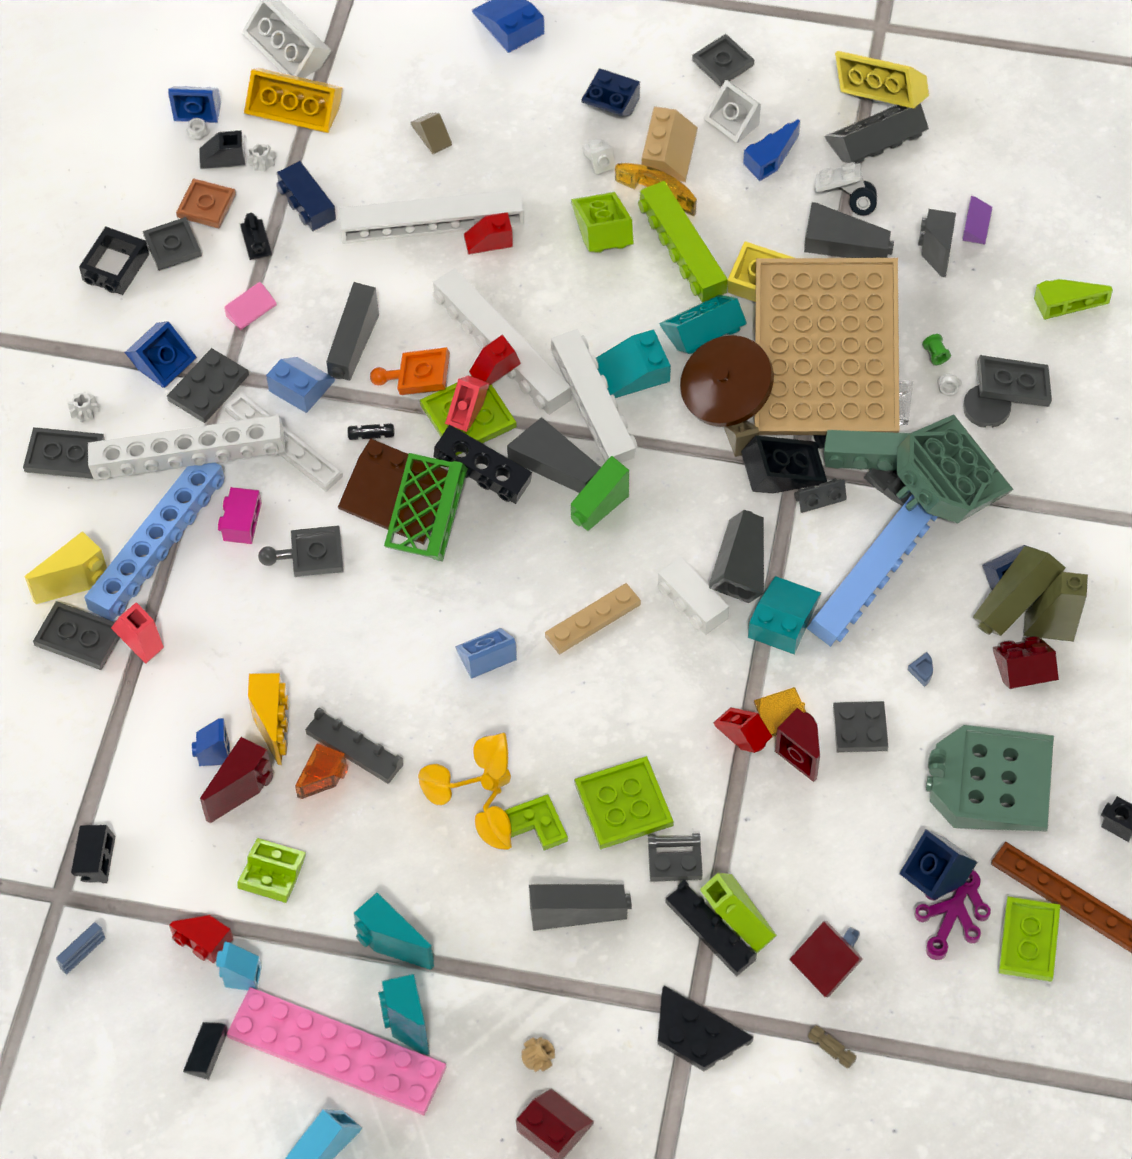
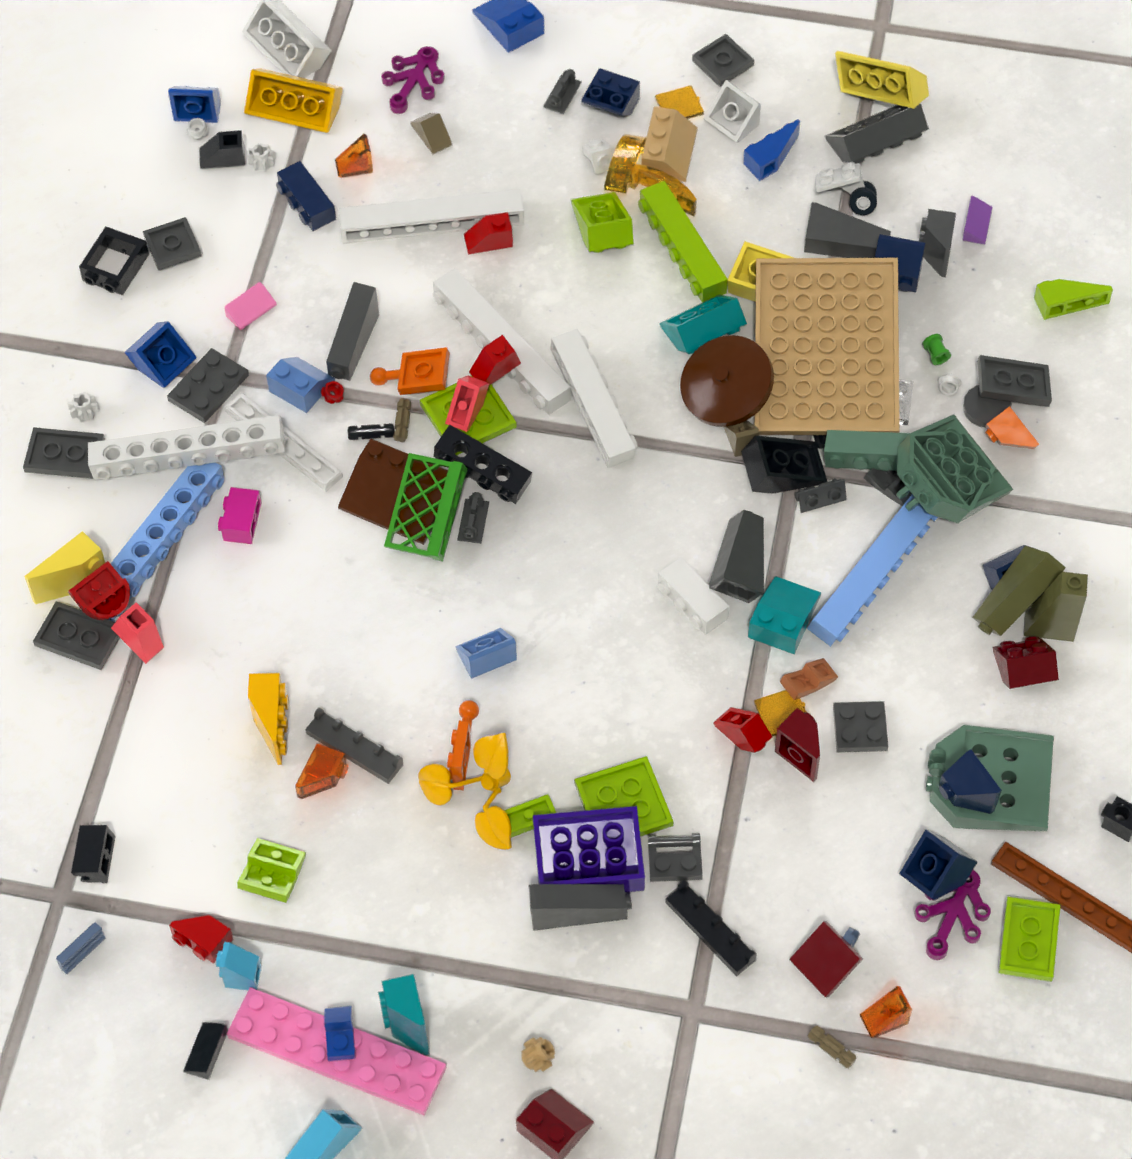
nougat plate [176,178,236,228] -> none
blue slope [192,718,230,766] -> none
dark red slope [200,737,273,823] -> none
black hinge [240,213,272,260] -> none
dark grey plate [258,525,343,577] -> none
teal slope [353,893,434,970] -> none
dark grey slope [507,417,601,493] -> none
tan plate [545,583,641,655] -> none
bright green slope [571,456,629,531] -> none
teal slope [596,329,671,398] -> none
black wing [658,985,753,1071] -> none
lime slope [700,873,777,953] -> none
sand blue tile [908,652,933,687] -> none
none -> red slope [68,561,130,620]
none -> red plate [321,381,344,404]
none -> blue slope [324,1006,355,1061]
none -> clear orange slope [335,134,373,178]
none -> magenta plant [381,46,444,114]
none -> dark tan axle [393,398,411,442]
none -> orange plate [447,700,479,791]
none -> dark grey hinge [457,492,489,544]
none -> dark purple slope [533,806,645,892]
none -> dark grey hinge [543,69,582,114]
none -> clear yellow slope [604,134,647,193]
none -> clear yellow piece [655,85,704,119]
none -> nougat slope [780,658,838,700]
none -> clear orange slope [860,986,912,1038]
none -> dark blue slope [875,234,925,293]
none -> dark blue slope [939,749,1002,814]
none -> orange slope [985,406,1039,449]

